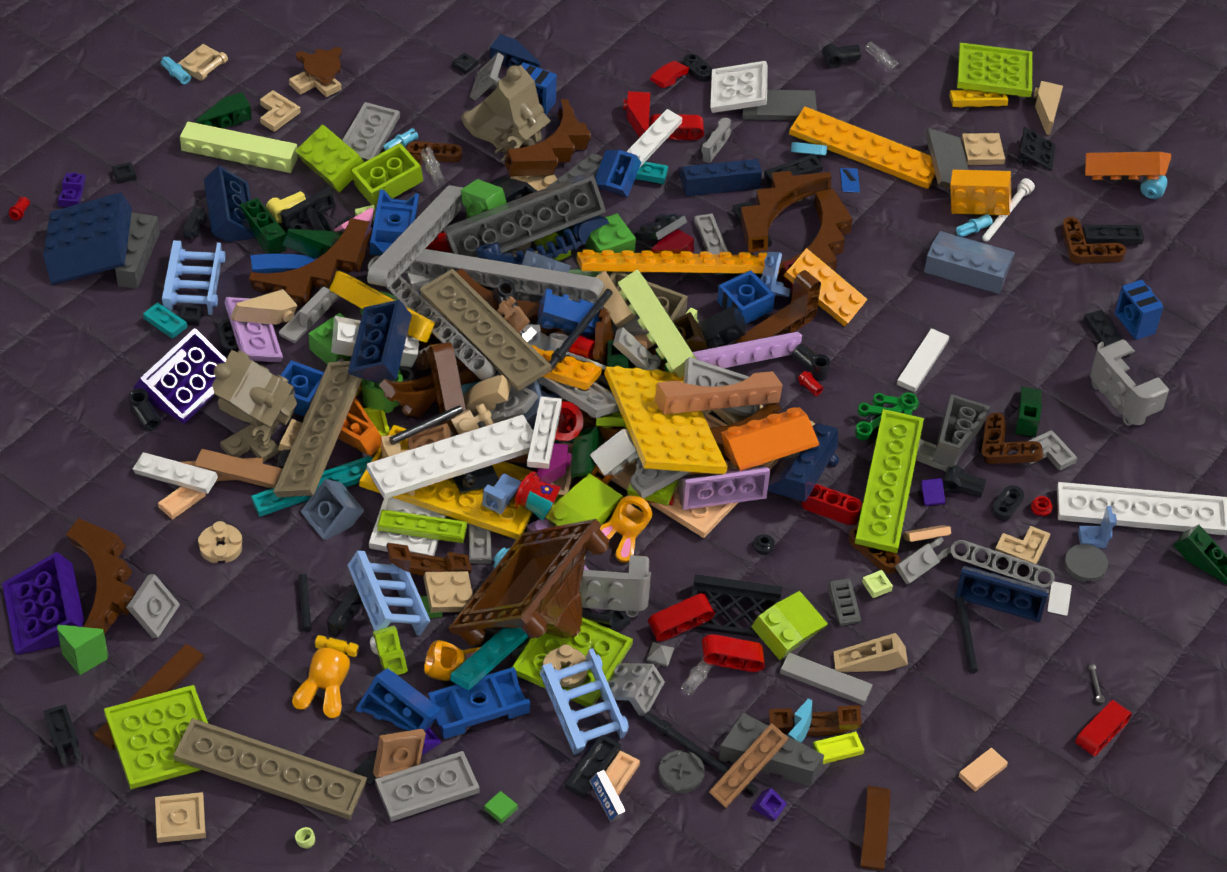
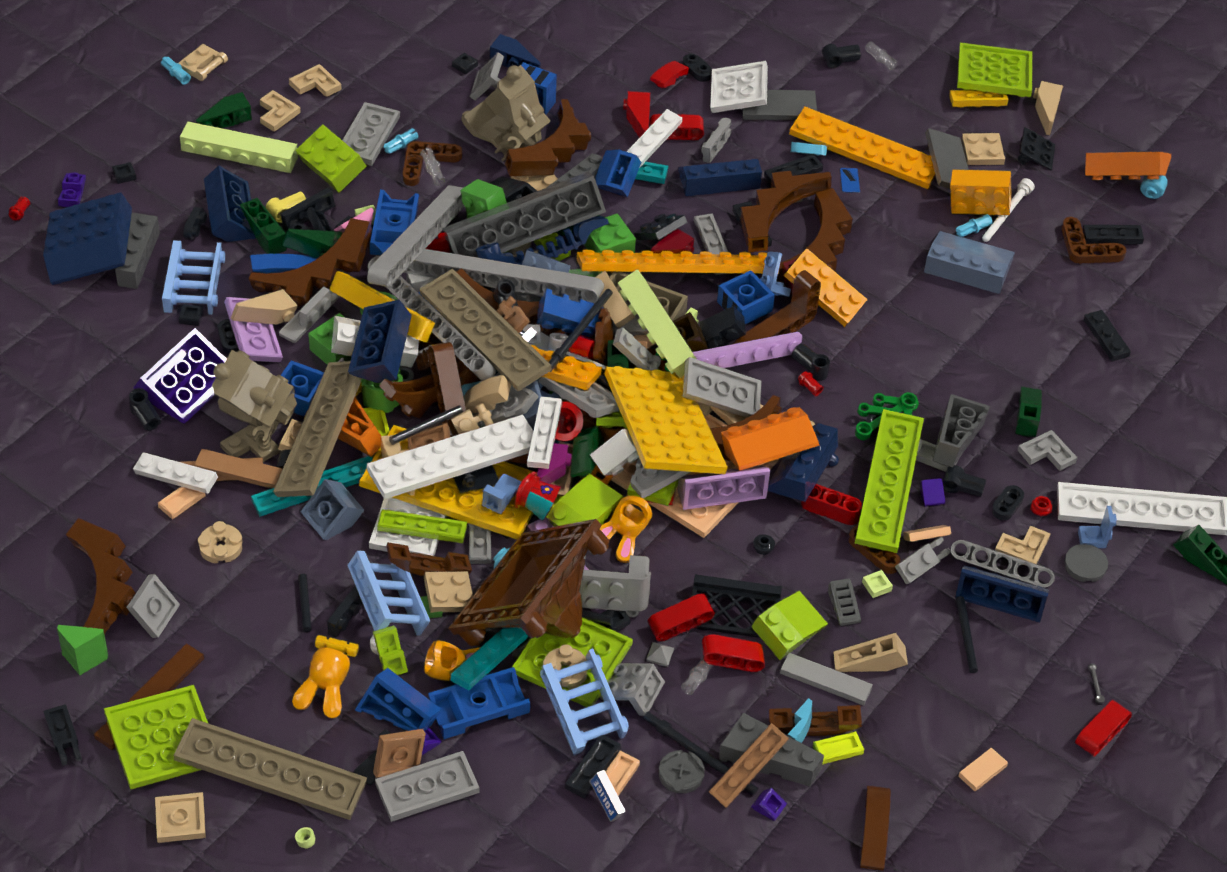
dark purple slope [2,552,85,655] -> none
teal plate [143,302,187,339] -> none
reddish brown tile [296,47,342,86] -> none
lime brick [351,143,423,208] -> none
bright green tile [484,791,518,824] -> none
nougat arch [655,371,783,414] -> none
white tile [897,328,950,392] -> none
reddish brown beam [982,412,1044,464] -> none
white sticker [1047,582,1072,616] -> none
light grey container [1090,340,1169,426] -> none
blue brick [1114,280,1164,340] -> none

